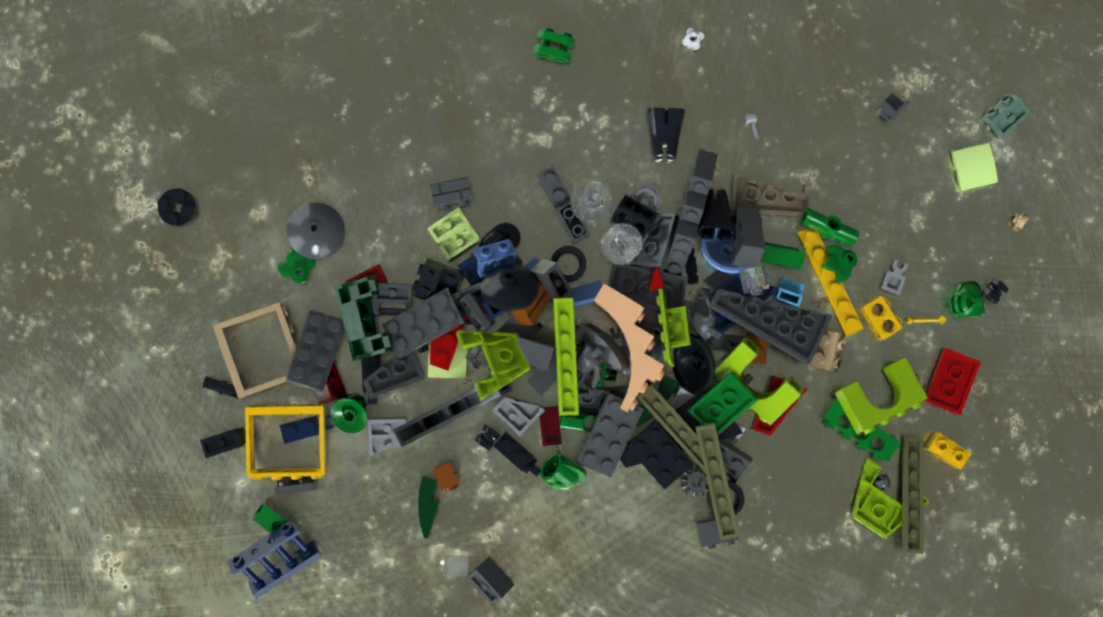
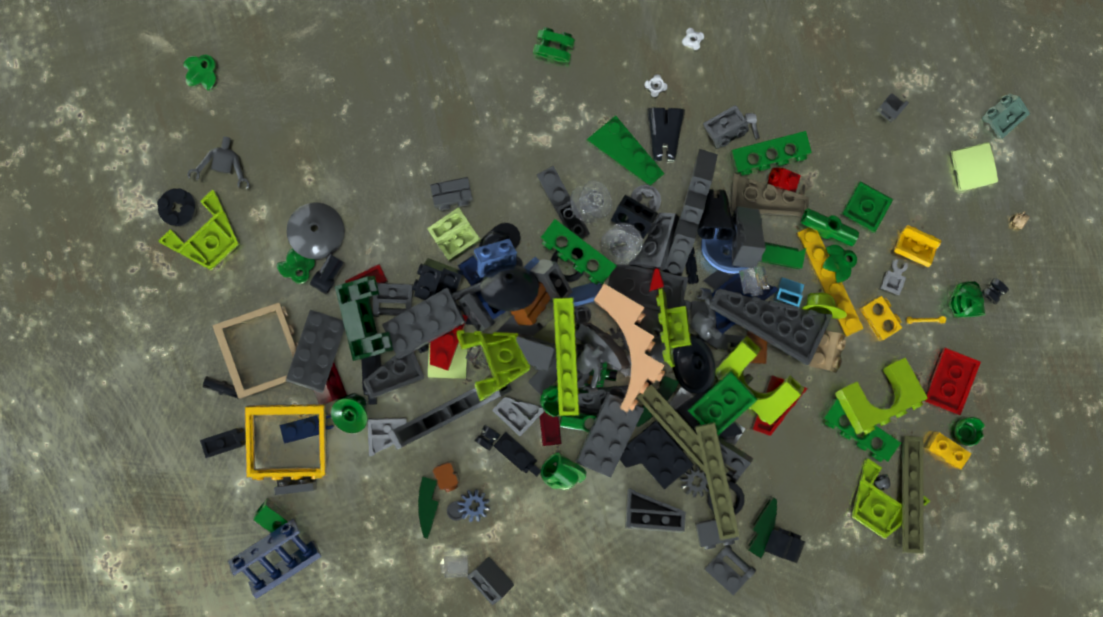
none -> lime wing [158,190,240,270]
none -> green plate [183,54,216,91]
none -> dark grey piece [188,137,250,190]
none -> black piece [310,254,344,295]
none -> dark grey piece [447,501,465,521]
none -> sand blue gear [457,489,490,522]
none -> green hair [540,385,559,417]
none -> green brick [541,219,617,285]
none -> dark grey wheel [574,305,591,325]
none -> green wing [586,115,665,186]
none -> dark grey wedge [625,488,686,533]
none -> white plate [645,74,667,97]
none -> dark grey bracket [703,105,749,149]
none -> dark grey plate [704,545,756,596]
none -> green brick [730,131,812,176]
none -> dark green slope [746,496,777,559]
none -> black brick [764,527,805,563]
none -> red bracket [767,167,801,193]
none -> lime piece [801,293,847,319]
none -> green tile [841,181,893,233]
none -> yellow bracket [894,225,942,267]
none -> green hair [955,417,985,446]

